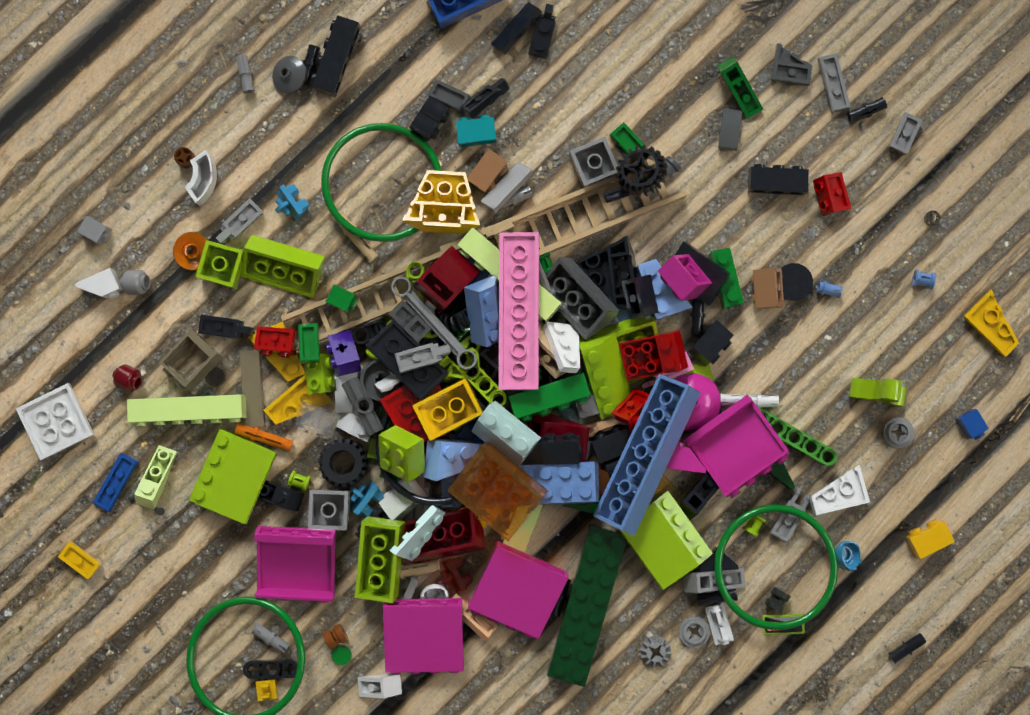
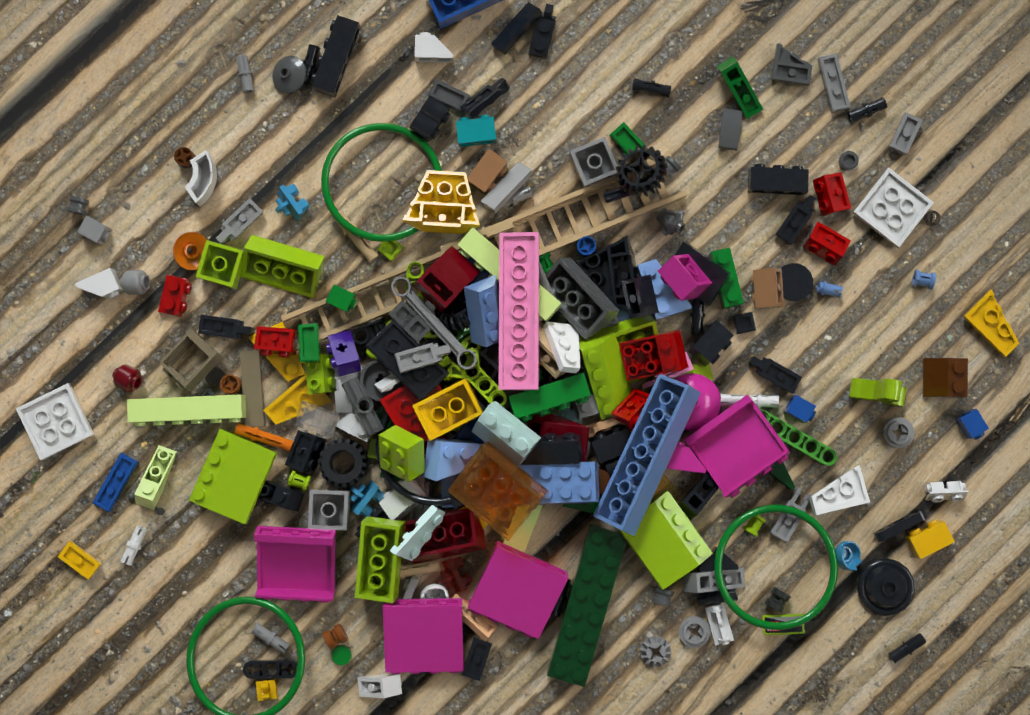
none -> dark grey wheel [66,196,89,216]
none -> white pin [120,525,148,566]
none -> red bracket [158,275,192,317]
none -> dark orange wheel [220,375,242,394]
none -> black bracket [285,429,326,475]
none -> lime tile [377,241,404,262]
none -> white slope [415,32,454,63]
none -> black plate [461,637,492,681]
none -> blue wheel [576,236,596,257]
none -> black pin [632,78,671,98]
none -> dark grey wheel [652,586,674,607]
none -> dark grey rock [656,208,685,236]
none -> black tile [733,312,756,335]
none -> black hinge [749,356,802,394]
none -> black hinge [775,195,816,245]
none -> blue brick [784,395,816,423]
none -> red bracket [803,222,851,266]
none -> dark grey tile [838,151,859,171]
none -> white plate [853,168,934,248]
none -> black piece [857,558,915,616]
none -> black beam [873,508,928,542]
none -> reddish brown slope [922,358,968,398]
none -> white hinge [925,481,969,503]

